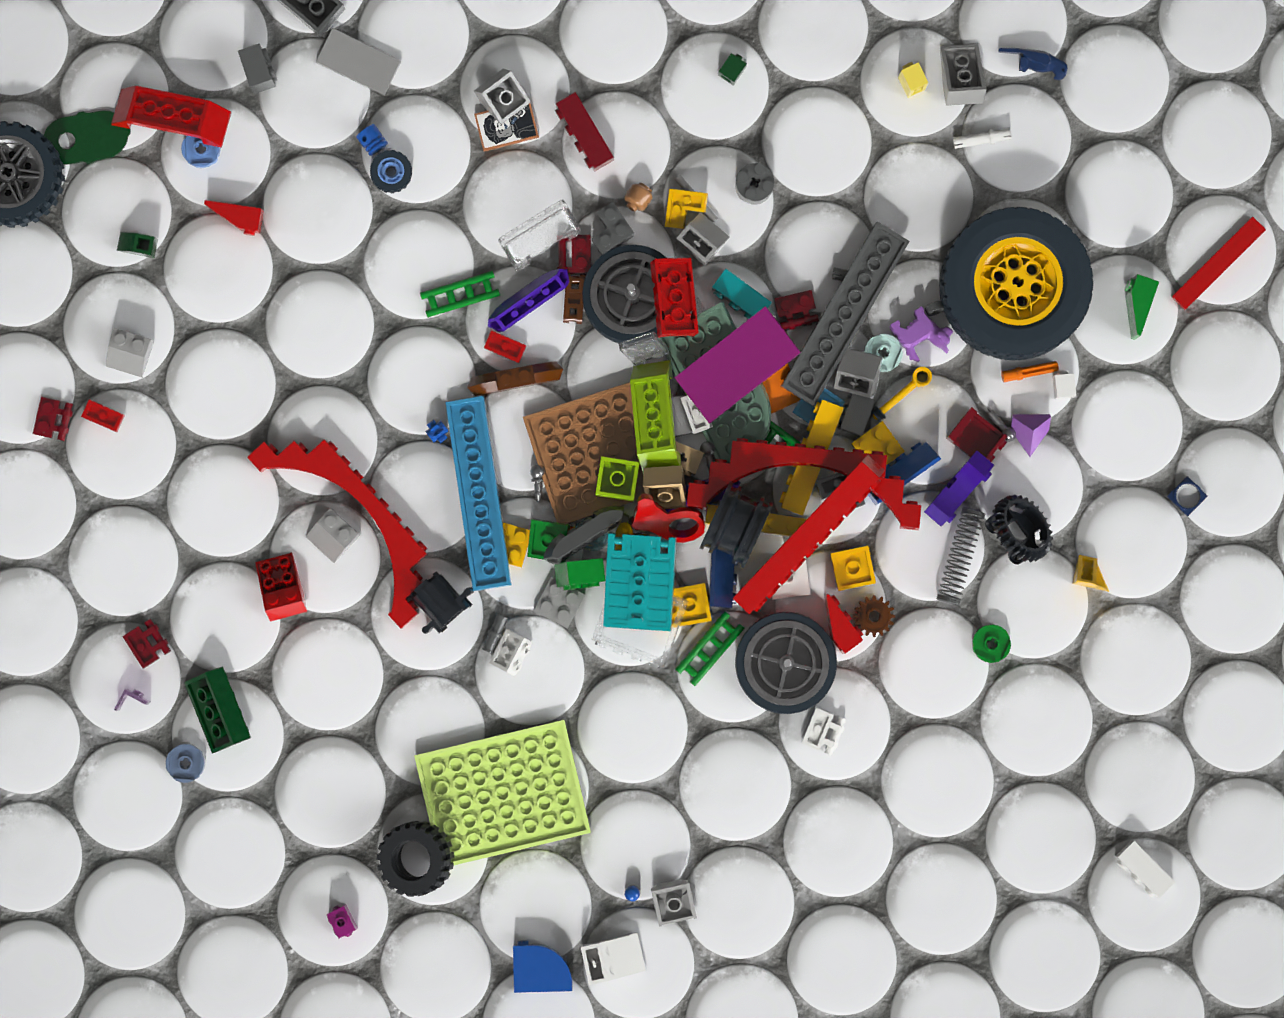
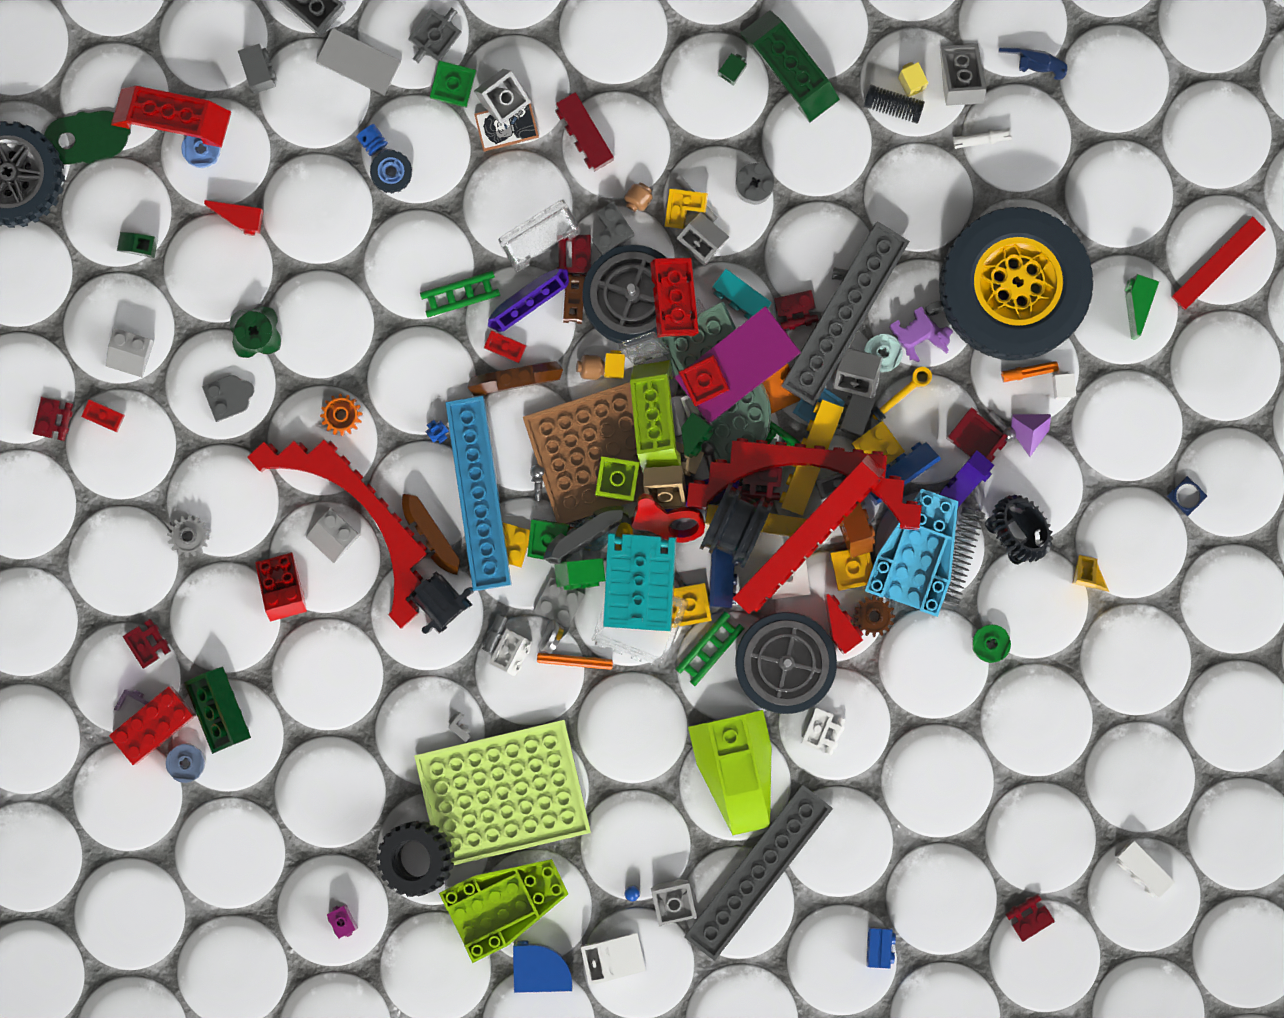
none -> red brick [109,686,196,765]
none -> light grey gear [167,515,210,557]
none -> dark grey plate [202,375,254,422]
none -> dark green brick [229,306,281,358]
none -> orange gear [320,394,363,436]
none -> reddish brown brick [402,494,461,575]
none -> dark grey plate [408,7,462,64]
none -> green plate [430,61,477,108]
none -> lime wedge [439,859,569,963]
none -> light grey bracket [448,713,471,742]
none -> orange axle [537,653,613,670]
none -> flat silver piece [539,619,570,654]
none -> medium nougat head [576,355,605,380]
none -> yellow brick [604,350,625,379]
none -> red tile [679,355,730,407]
none -> dark green slope [681,412,714,458]
none -> dark grey plate [684,784,833,961]
none -> lime wedge [688,710,772,835]
none -> dark green slope [740,10,840,123]
none -> dark red plate [742,467,782,502]
none -> dark orange brick [839,503,875,558]
none -> black piece [863,84,925,124]
none -> medium azure wedge [865,489,958,617]
none -> blue brick [866,927,896,969]
none -> dark red plate [1005,893,1055,942]

